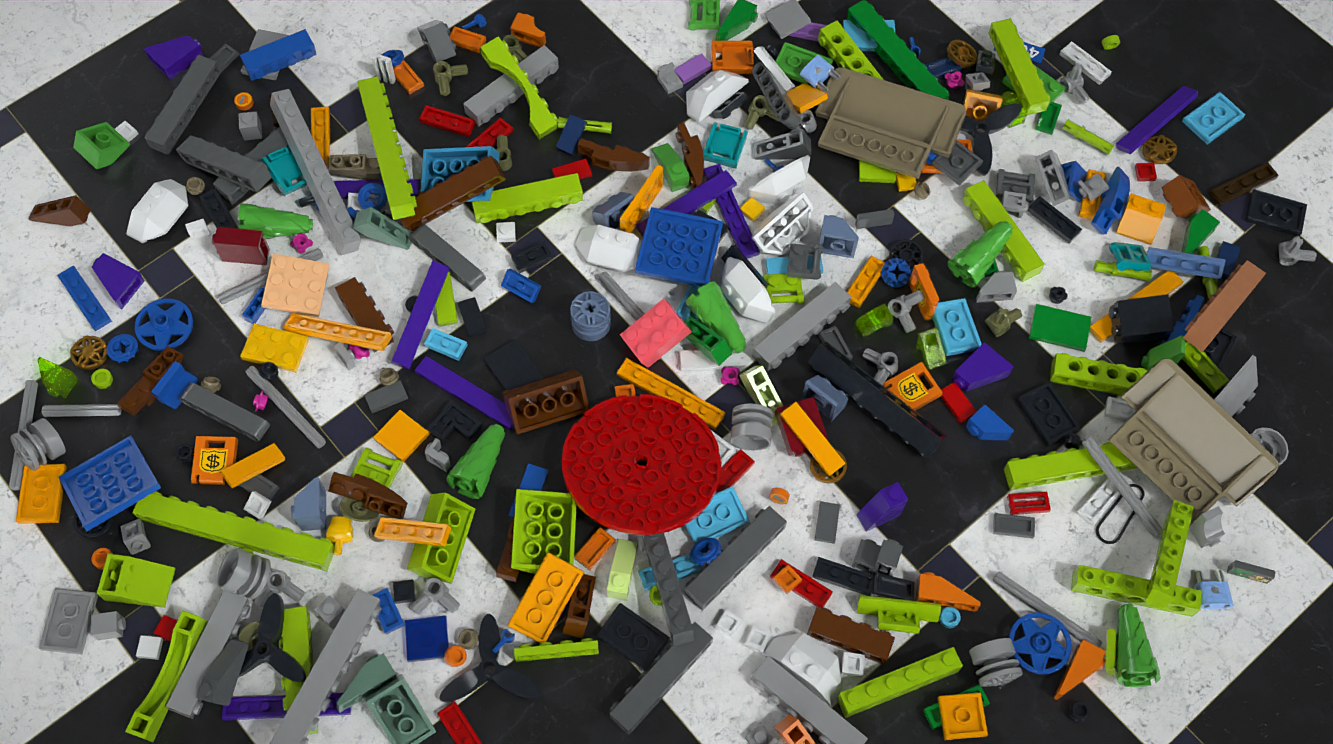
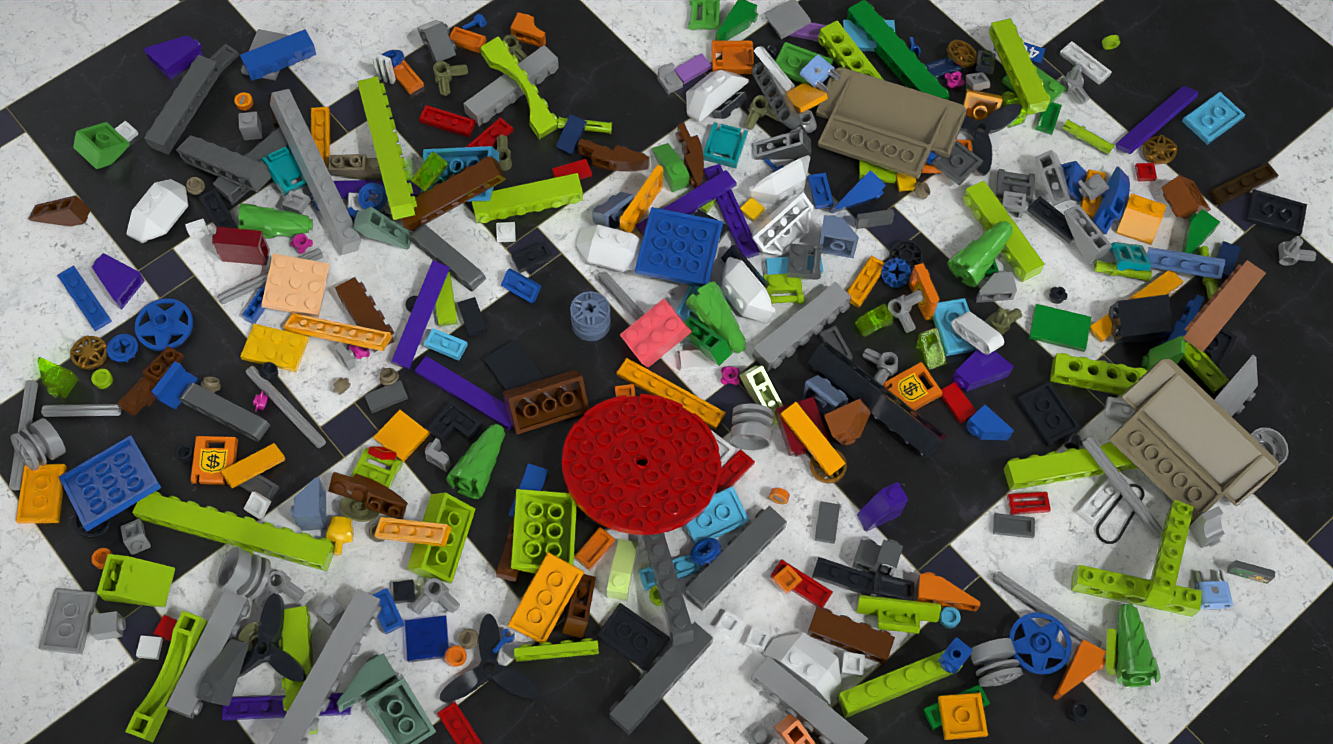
none -> light grey bracket [281,190,311,215]
none -> dark tan plate [333,377,351,395]
none -> red tile [368,446,397,460]
none -> clear neon green slope [410,151,448,192]
none -> blue plate [807,173,834,209]
none -> dark orange slope [824,399,871,445]
none -> blue slope [830,170,886,214]
none -> blue brick [938,637,973,675]
none -> white beam [951,311,1004,355]
none -> light grey slope [1063,204,1112,264]

